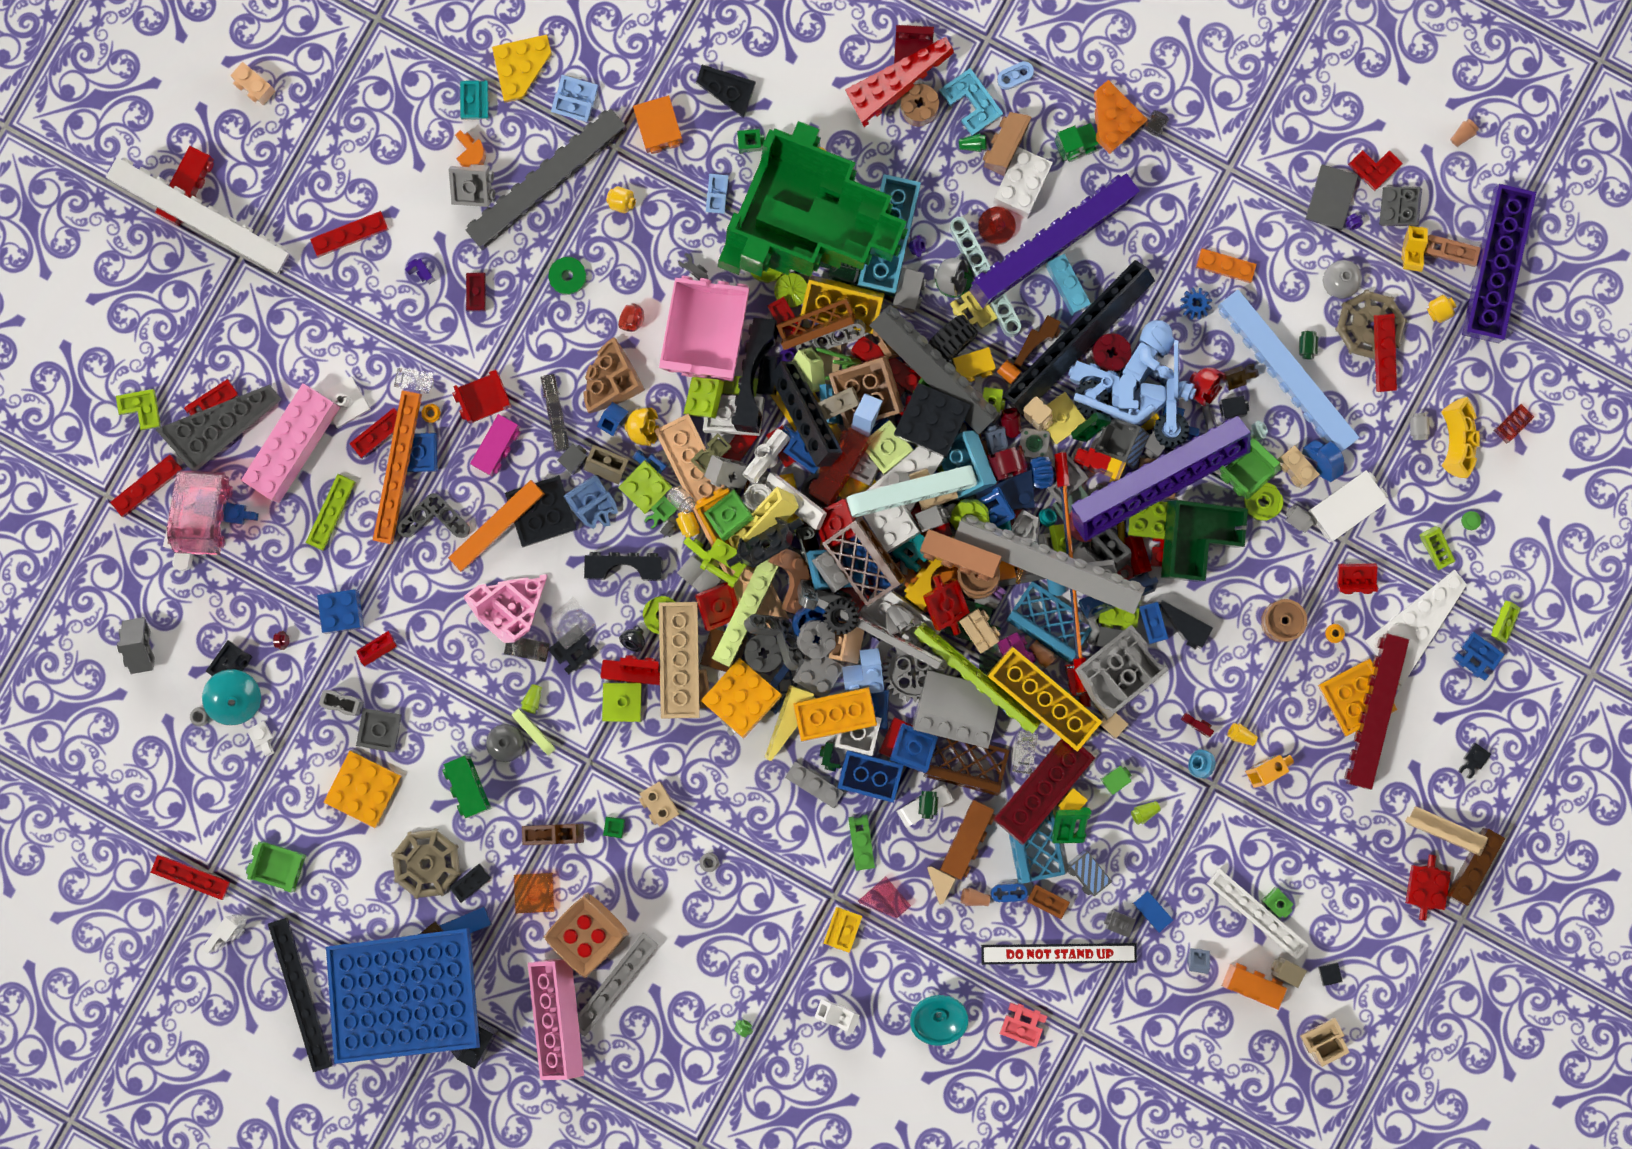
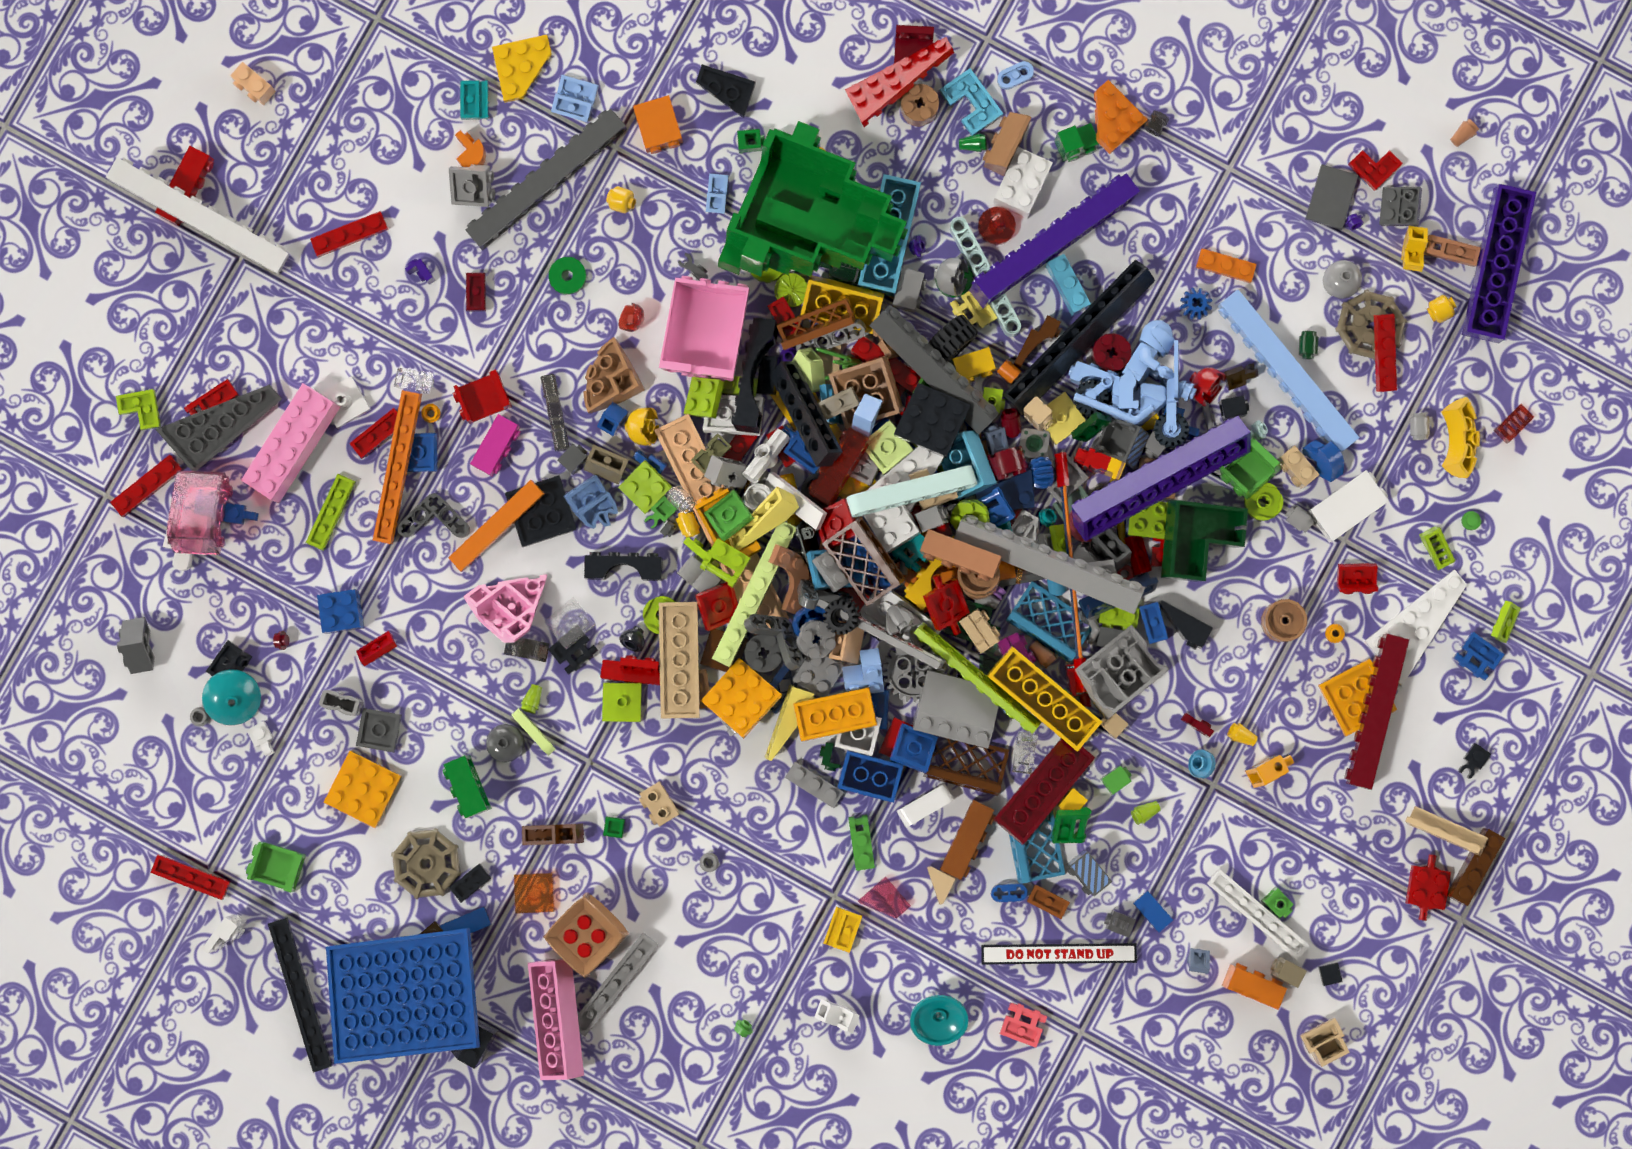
black plate [726,517,804,568] -> none
dark green brick [918,791,939,819] -> none
nougat cone [961,887,990,907] -> none

